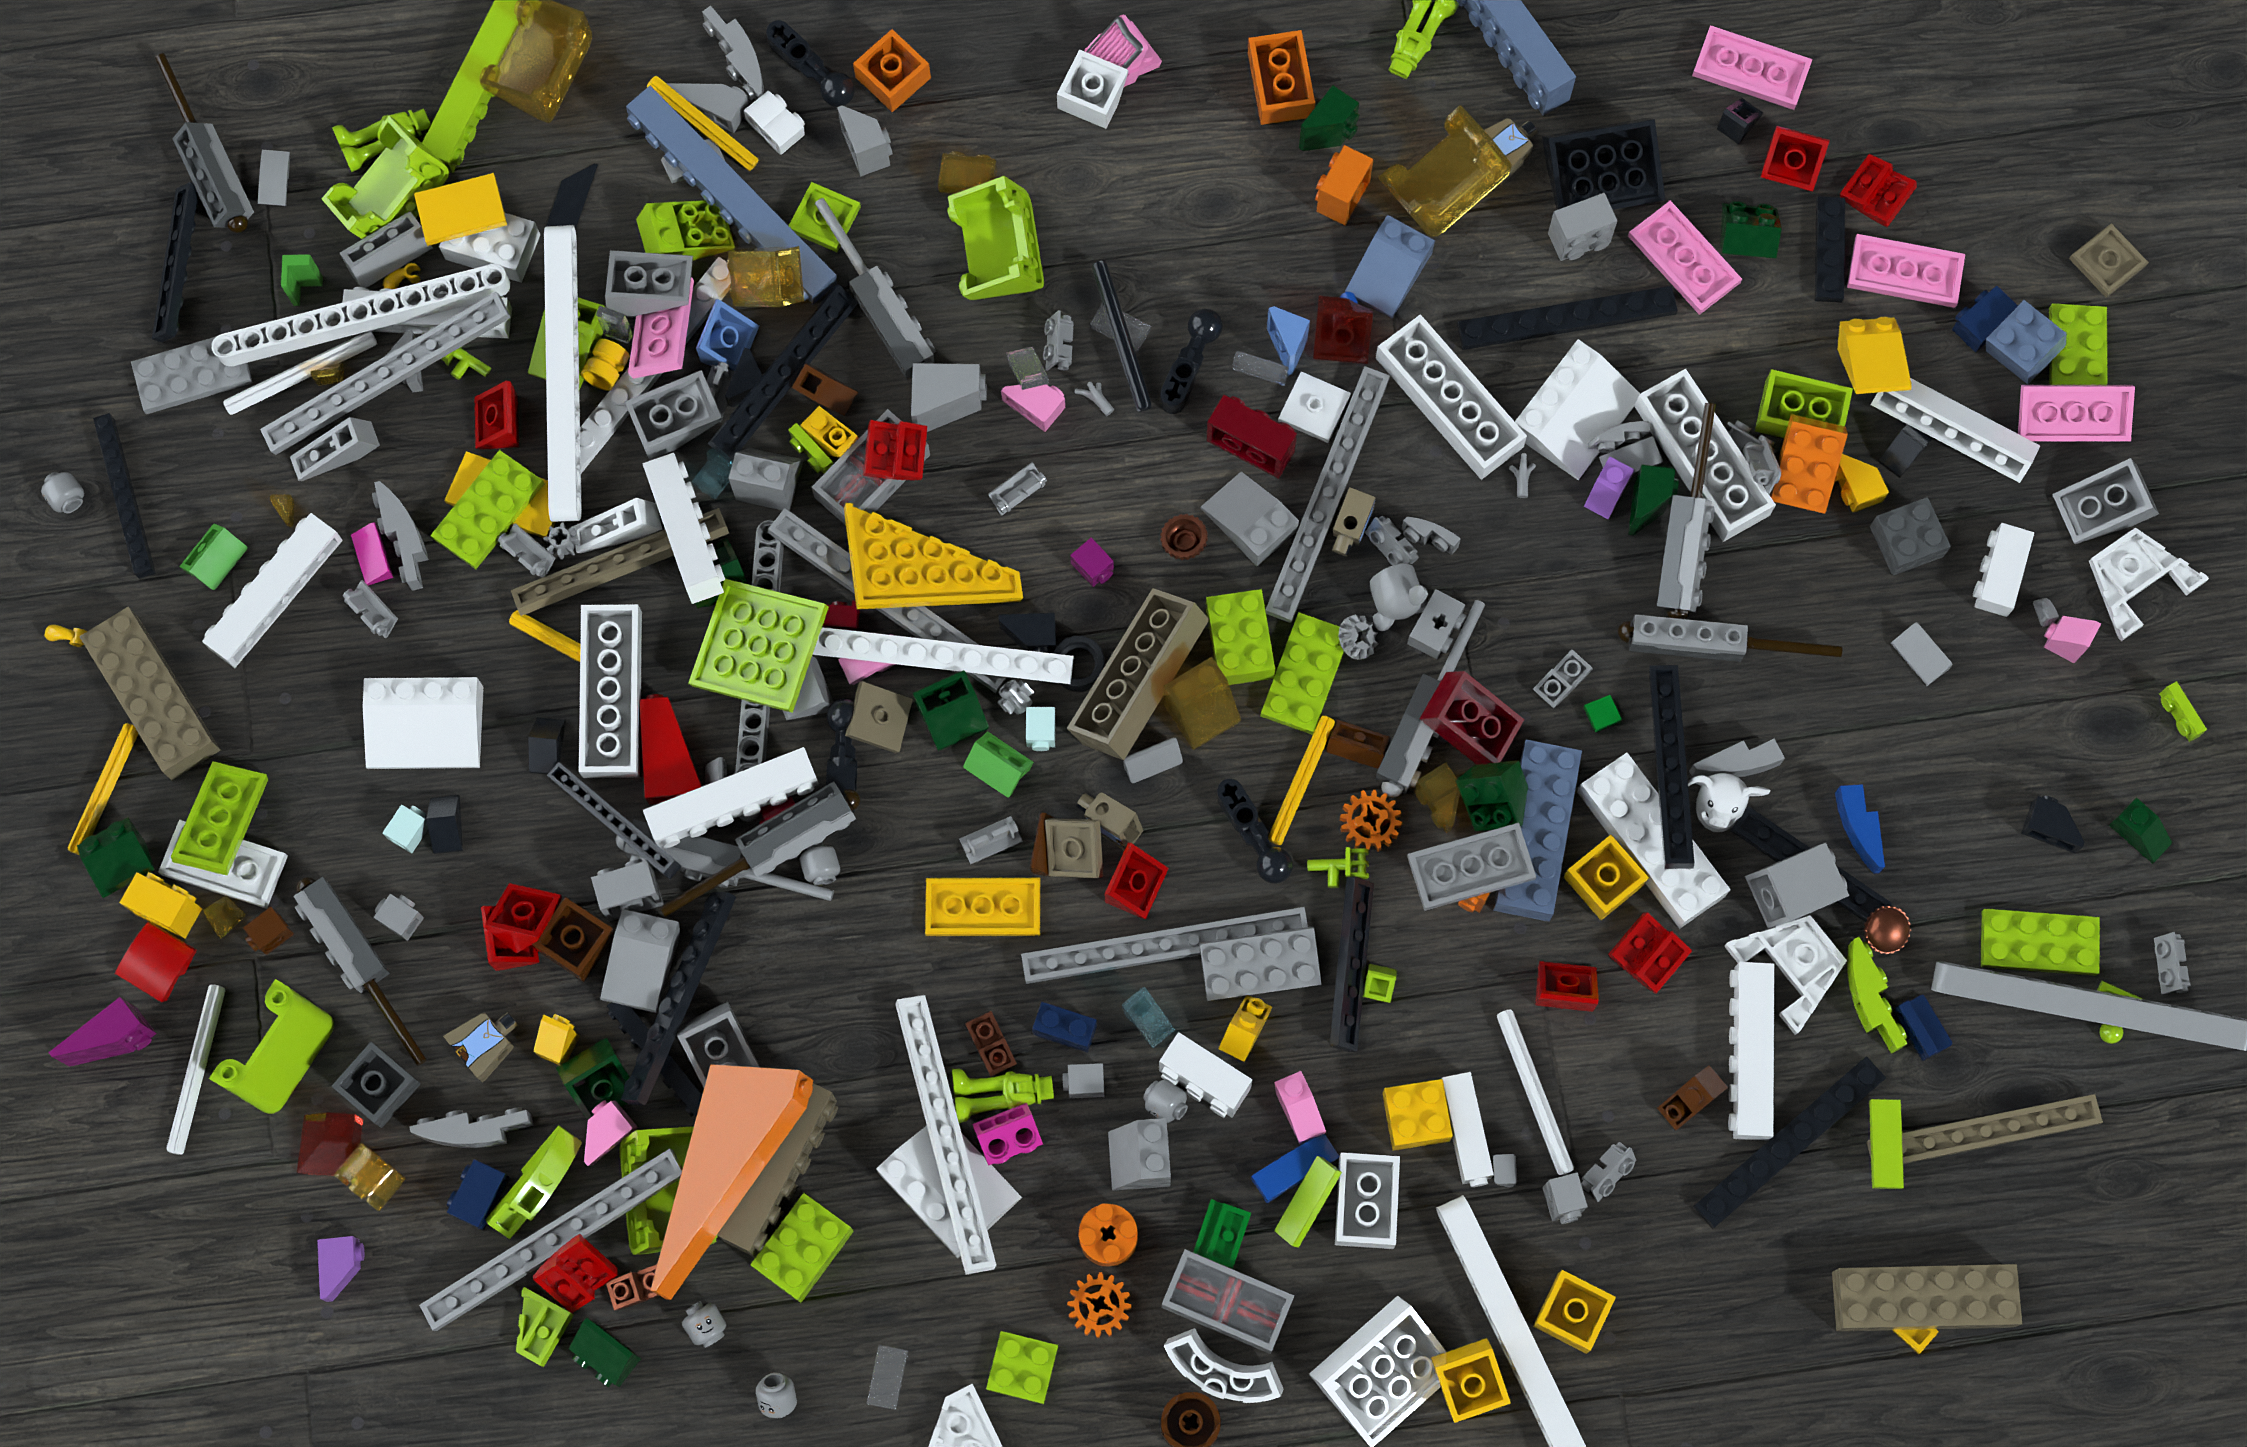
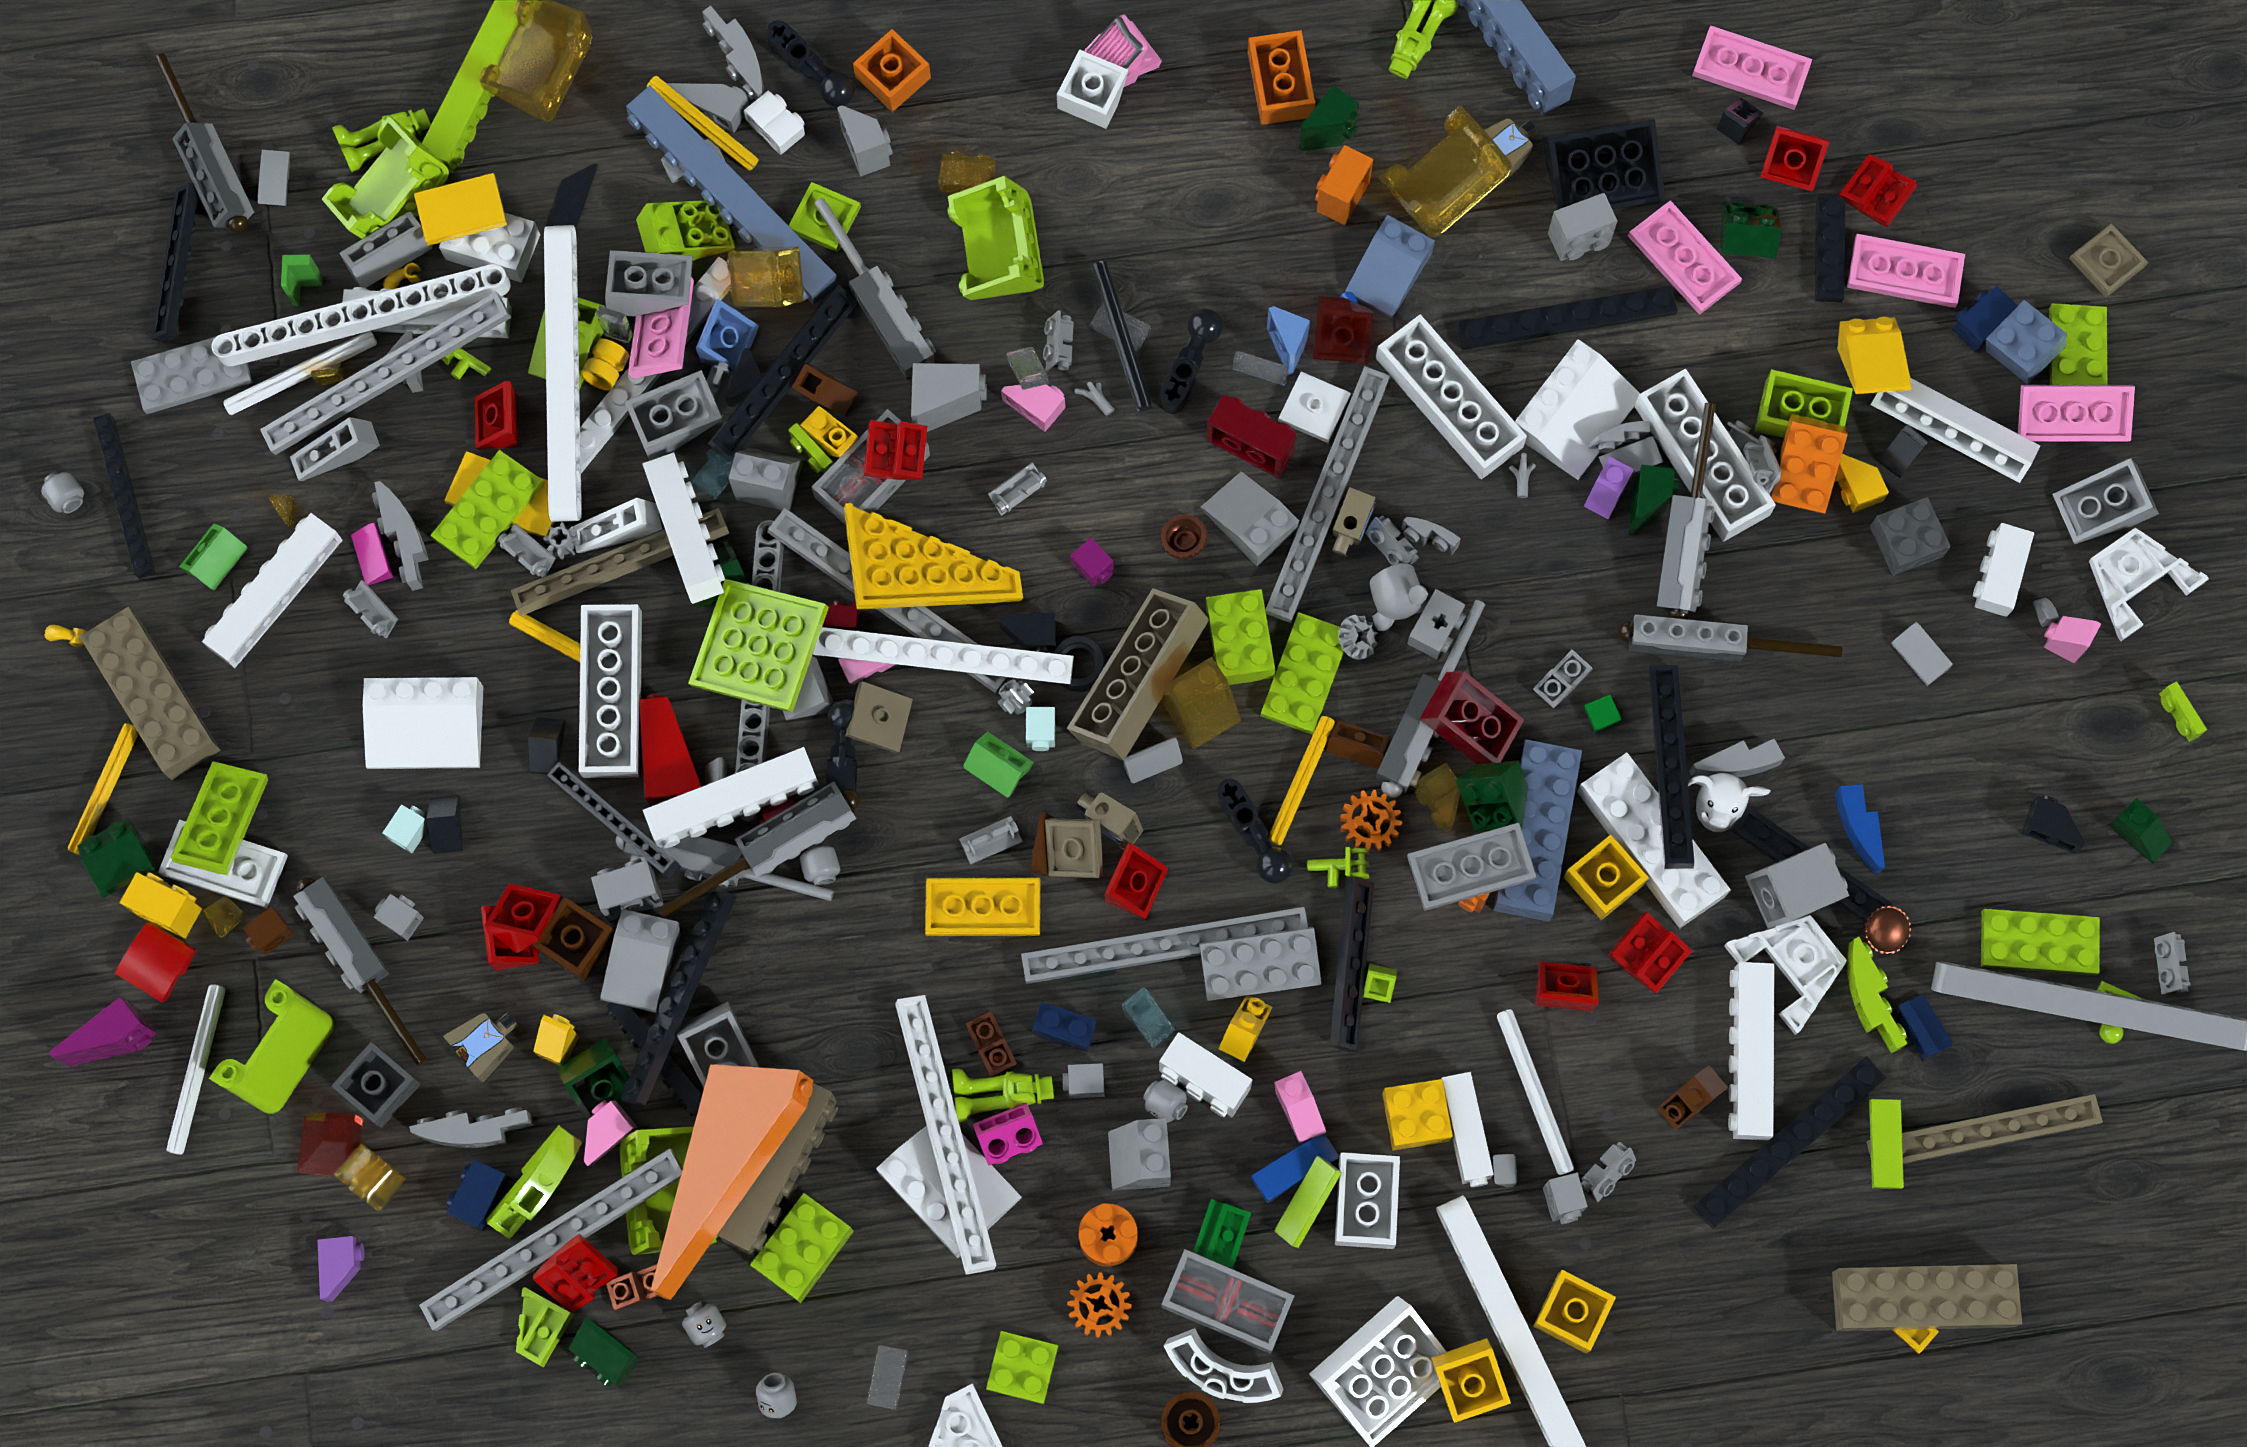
dark green slope [913,670,989,751] -> none

